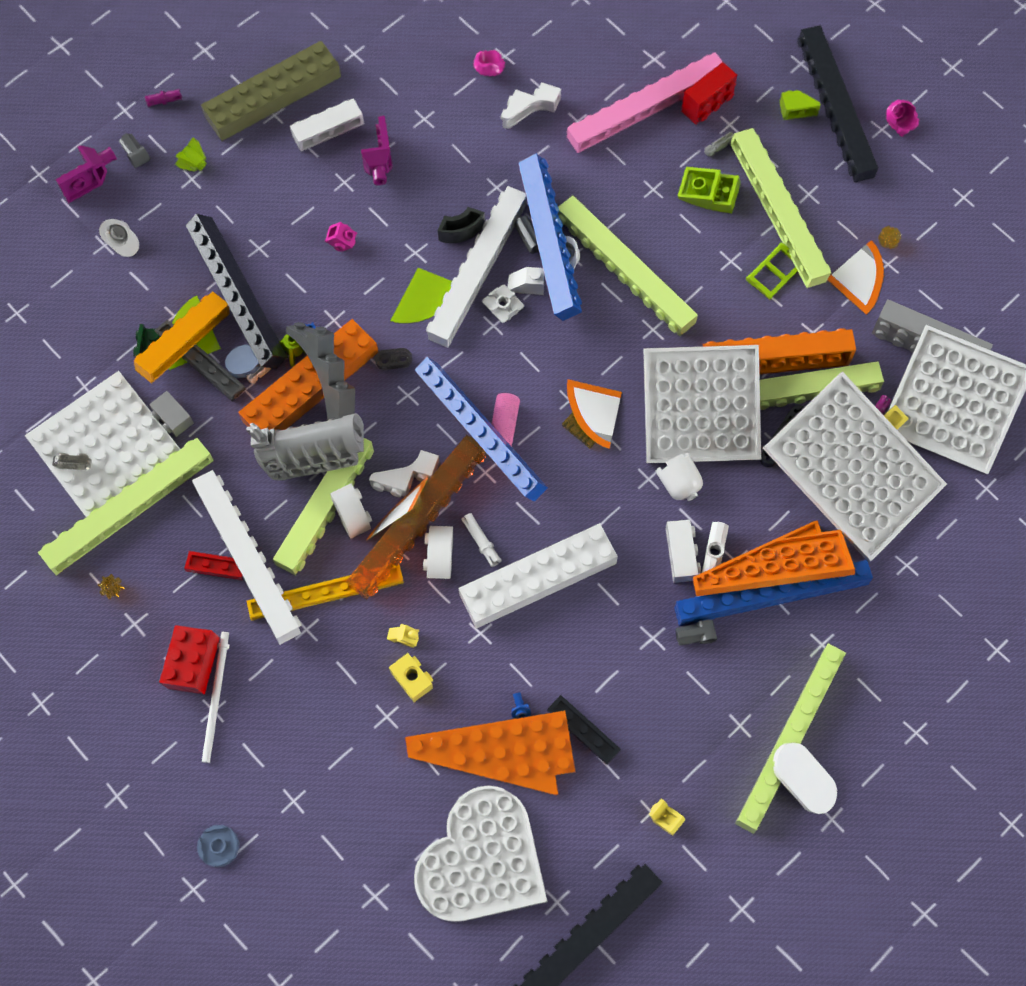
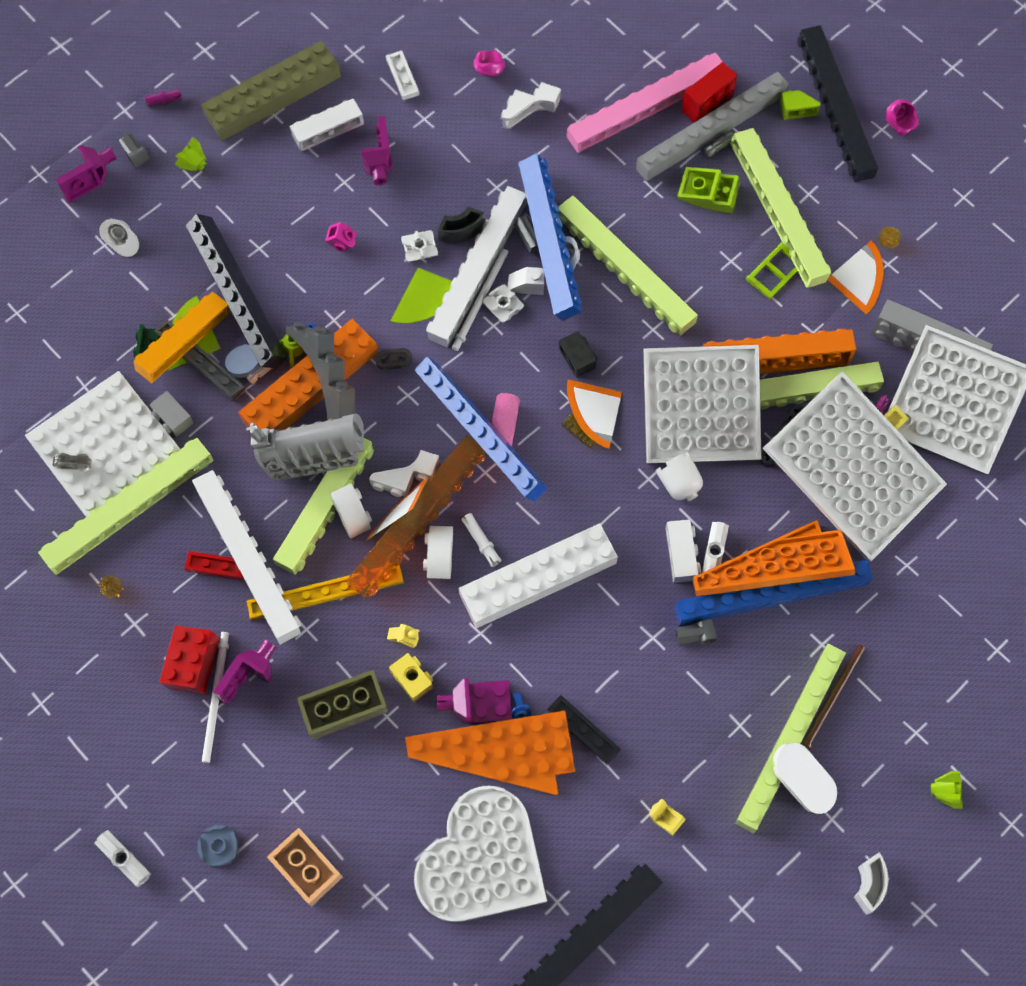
none -> white piece [95,830,151,887]
none -> magenta plate [213,639,277,705]
none -> light nougat brick [267,828,343,907]
none -> olive brick [297,670,389,740]
none -> white plate [386,51,419,100]
none -> white piece [401,230,438,262]
none -> magenta plate [437,678,512,725]
none -> white bar [452,249,508,351]
none -> pearl dark grey brick [559,331,597,378]
none -> light grey brick [636,72,789,182]
none -> reddish brown bar [800,645,866,750]
none -> white brick [854,853,888,915]
none -> lime brick [931,771,963,809]

